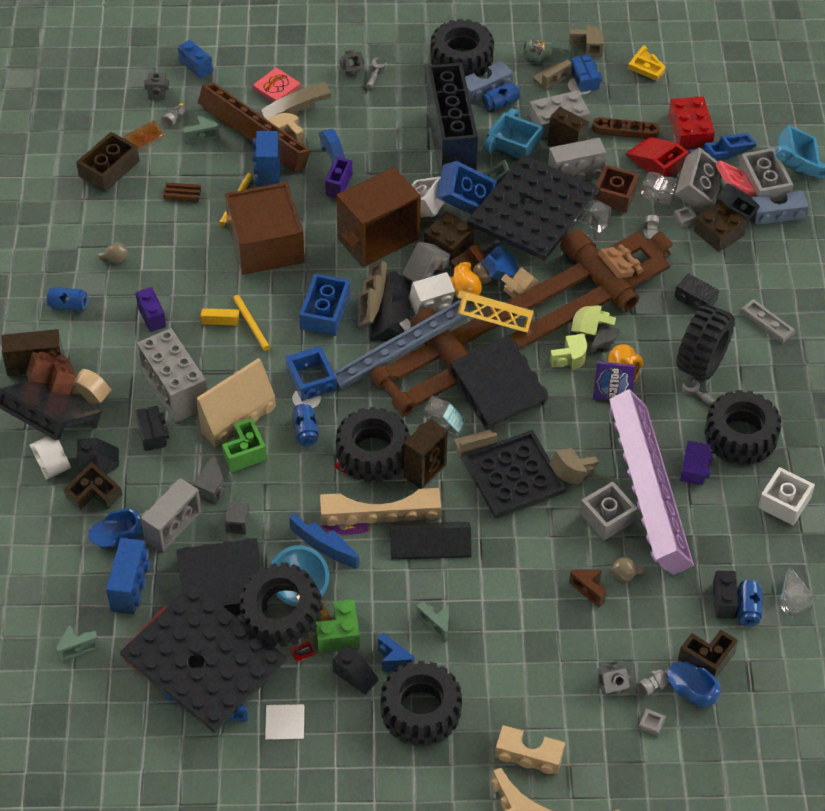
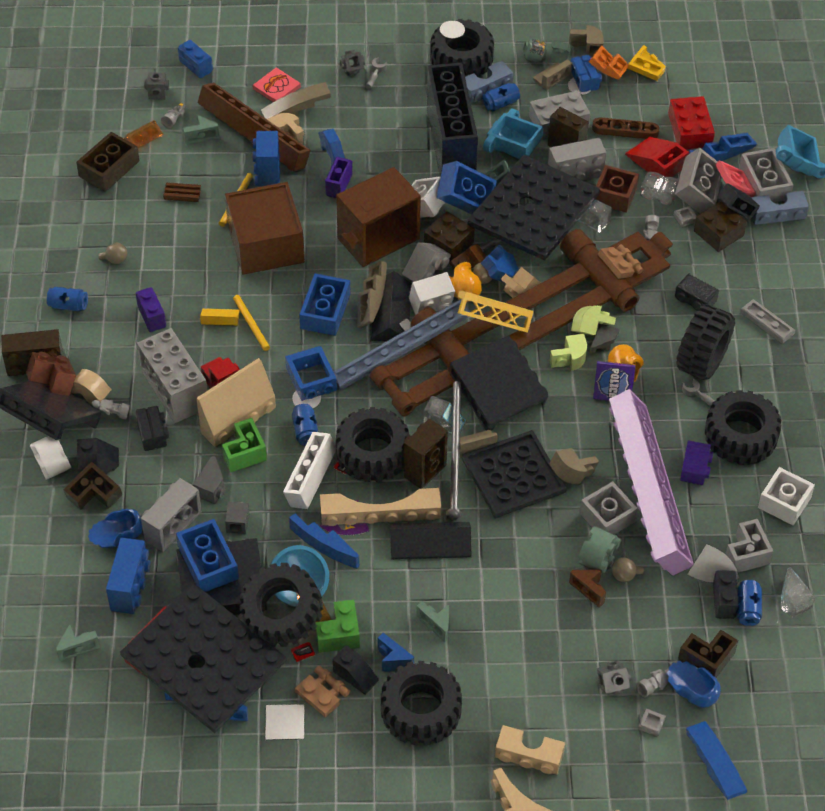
none -> light grey piece [92,399,130,420]
none -> blue brick [176,519,239,592]
none -> red brick [200,357,240,389]
none -> white brick [283,432,336,509]
none -> medium nougat plate [295,666,350,718]
none -> white sticker [440,21,465,38]
none -> flat silver bar [446,381,461,520]
none -> sand green brick [578,526,621,573]
none -> orange slope [588,46,628,79]
none -> blue slope [686,721,747,800]
none -> white sticker [687,544,739,582]
none -> light grey brick [725,519,773,573]

